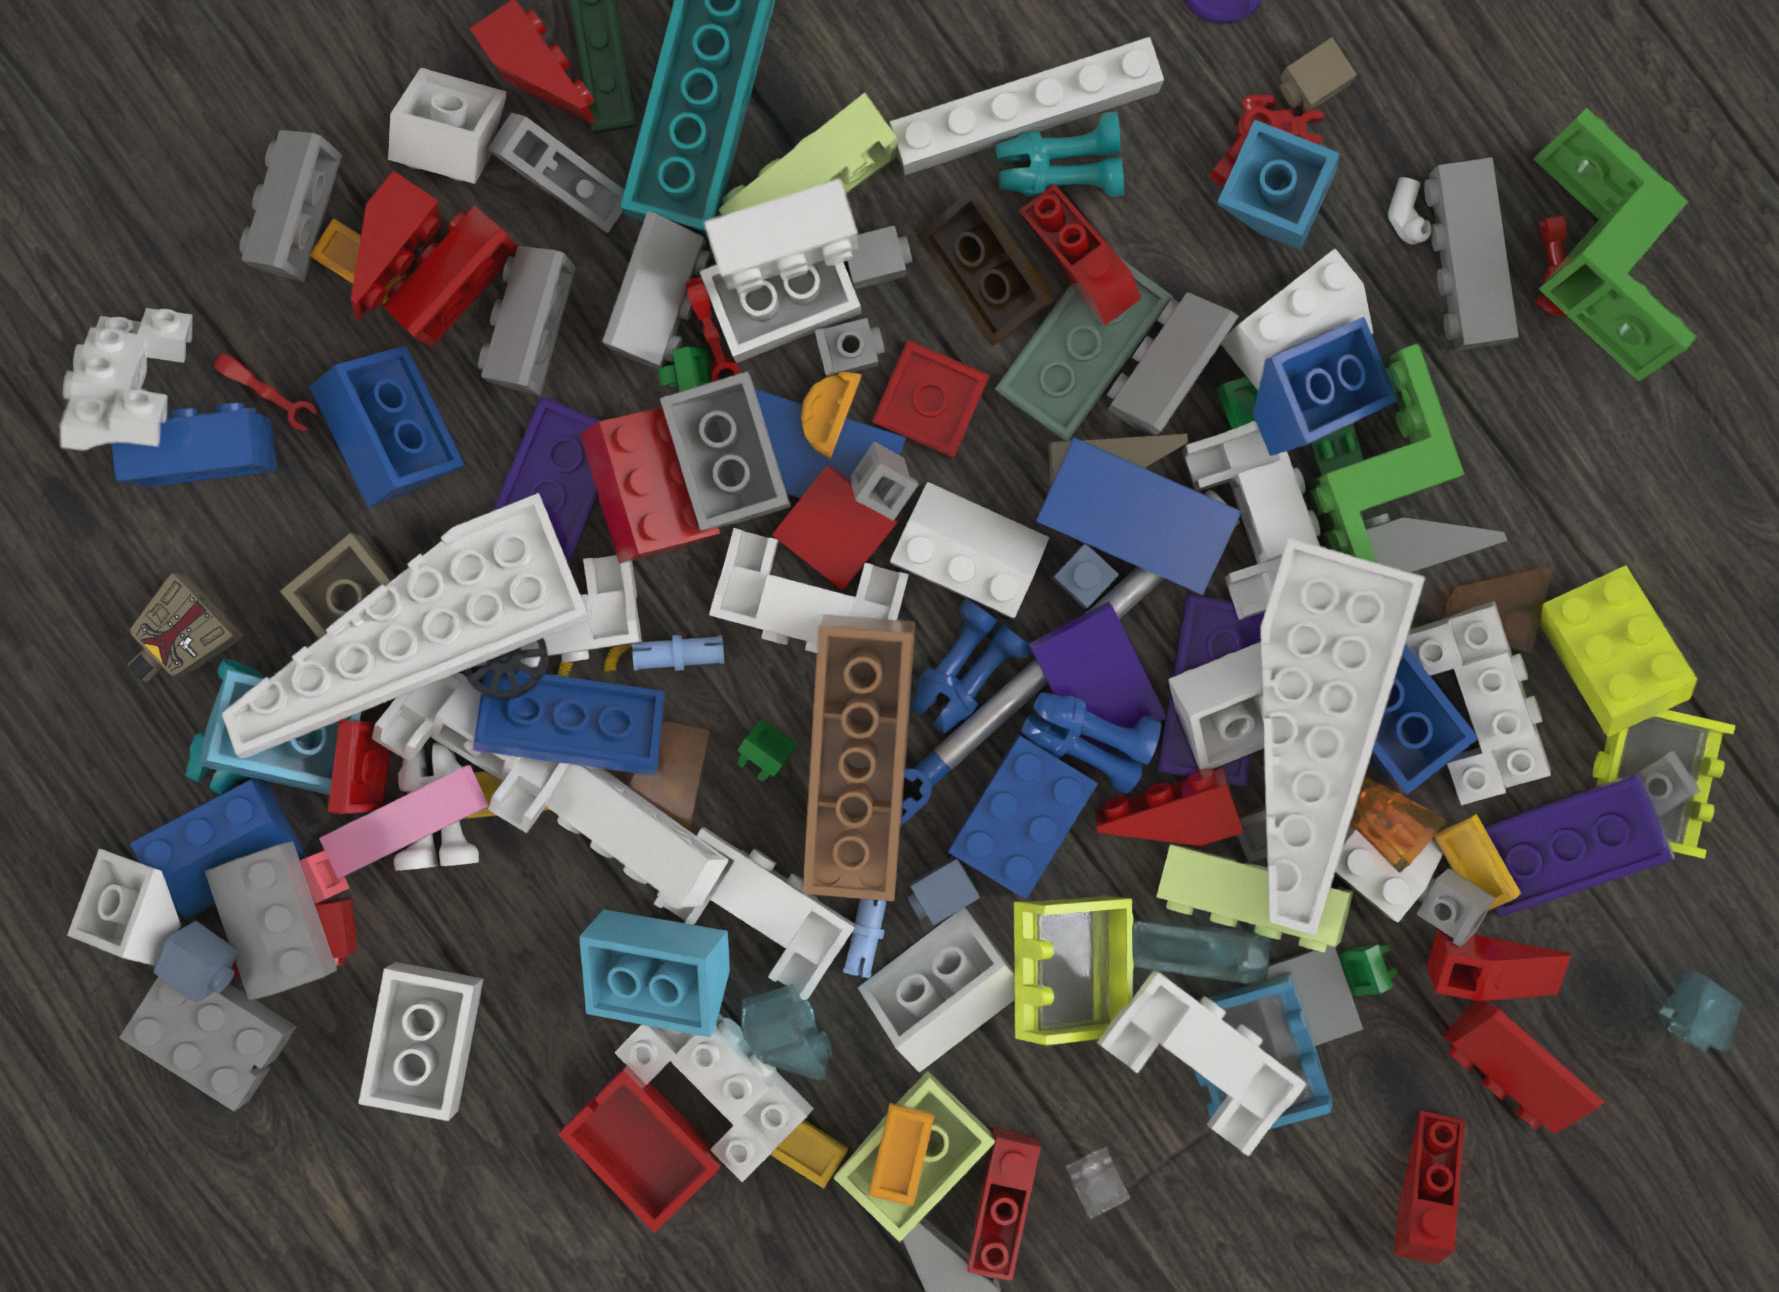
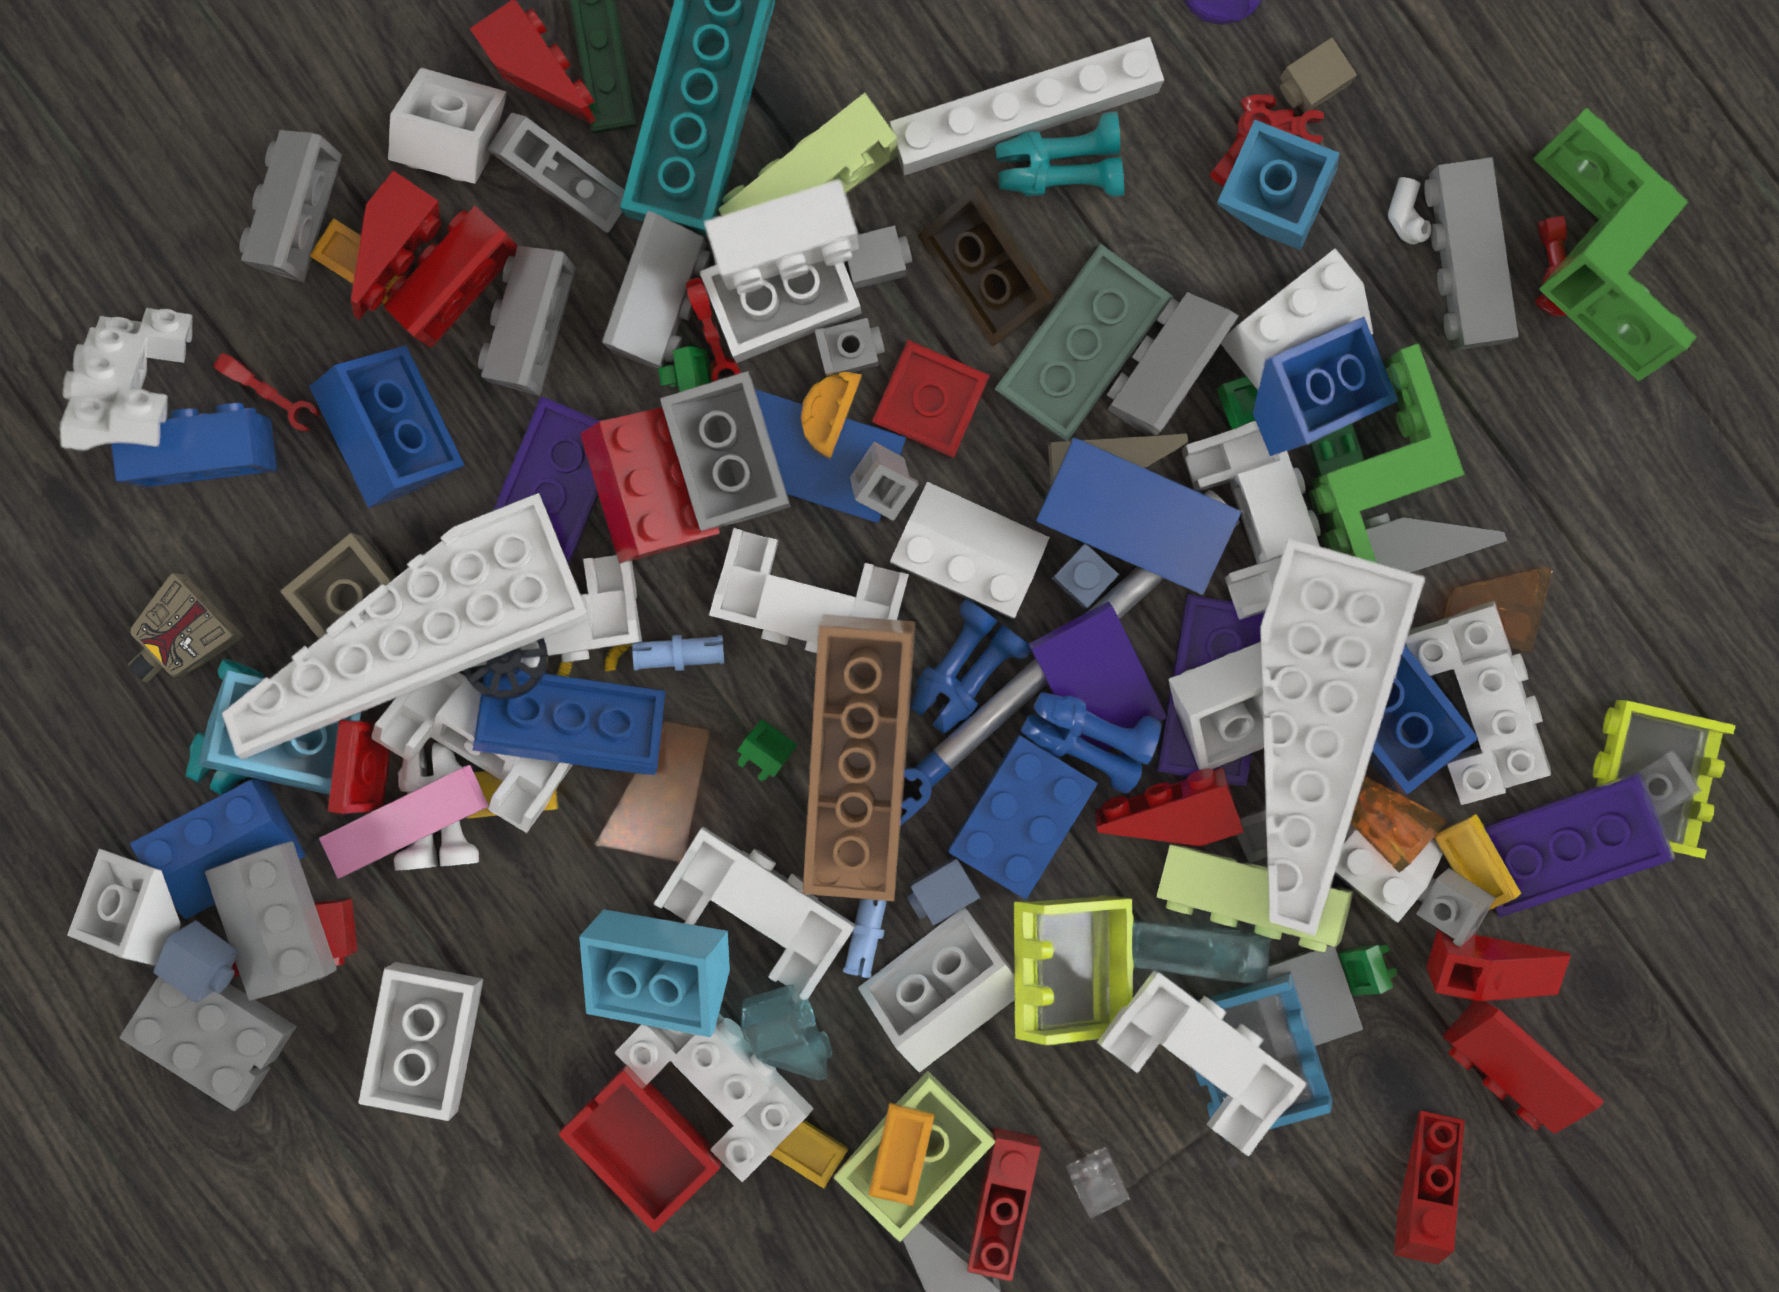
coral tile [300,850,349,904] -> none
white brick [546,764,729,909] -> none
red tile [772,463,899,591] -> none
red slope [1019,184,1141,325] -> none
neon yellow brick [1540,565,1697,737] -> none
clear light blue slope [1659,970,1742,1054] -> none

